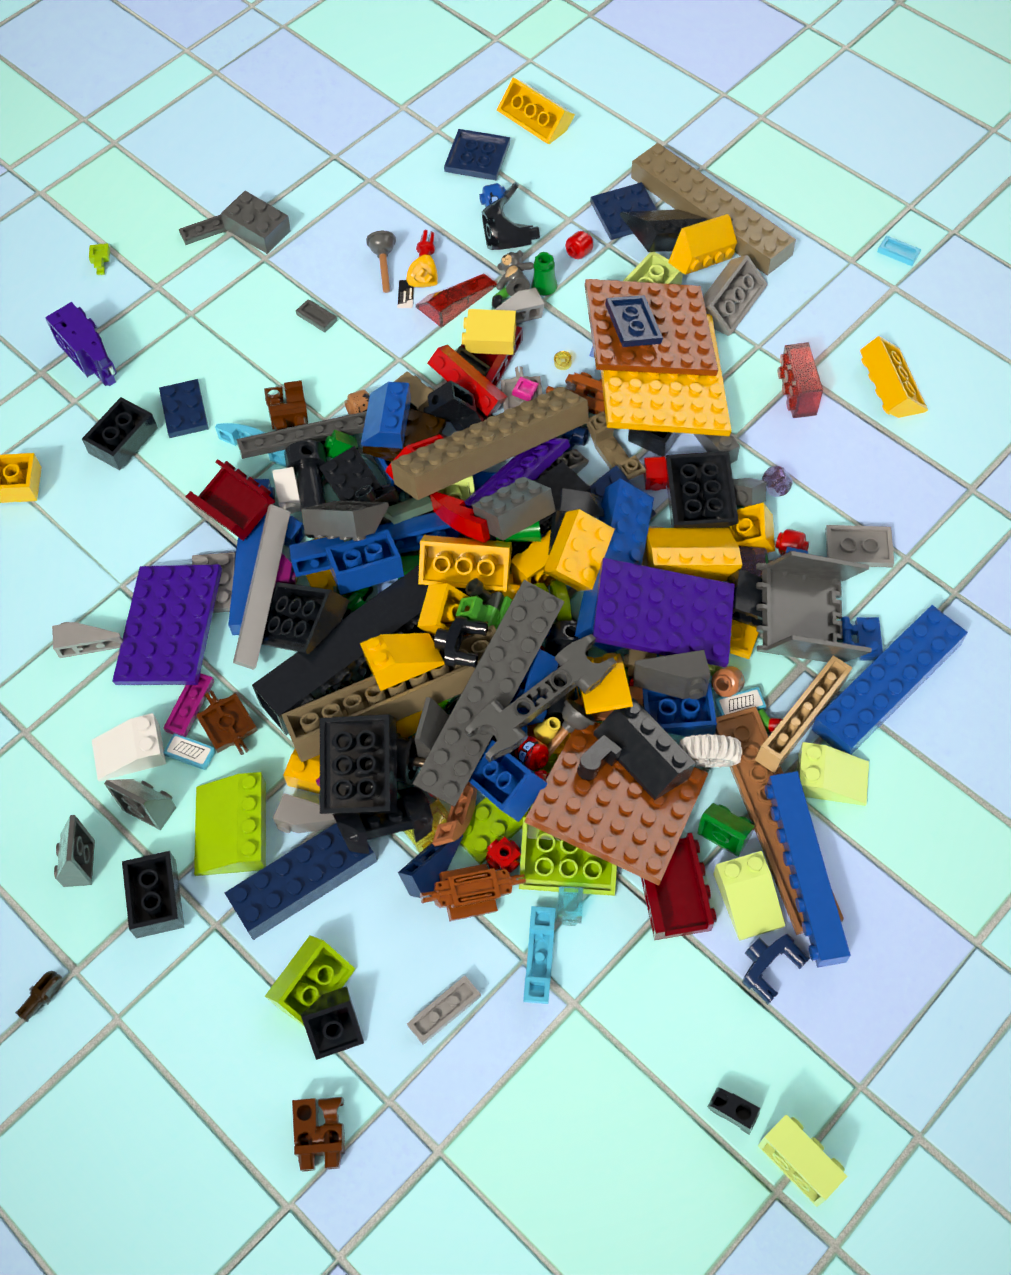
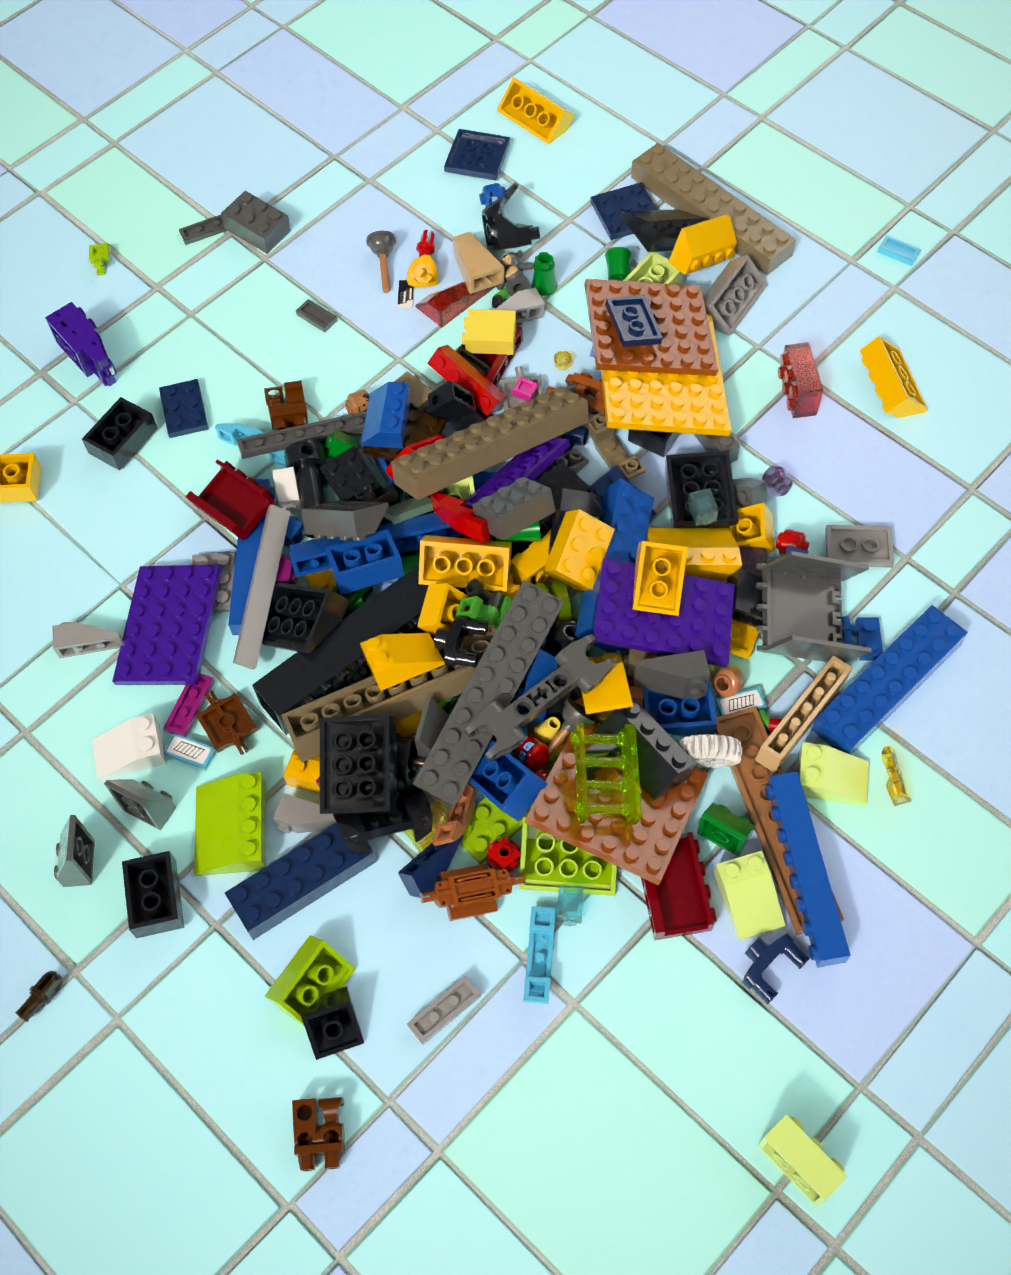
red head [565,231,593,260] -> none
red brick [644,457,667,491] -> none
black leg [707,1087,761,1135] -> none
none -> tan slope [453,232,504,294]
none -> clear neon green fence [570,723,642,825]
none -> green plant [605,247,632,281]
none -> yellow slope [632,541,688,616]
none -> clear light blue brick [688,488,718,526]
none -> clear yellow slope [880,746,912,806]

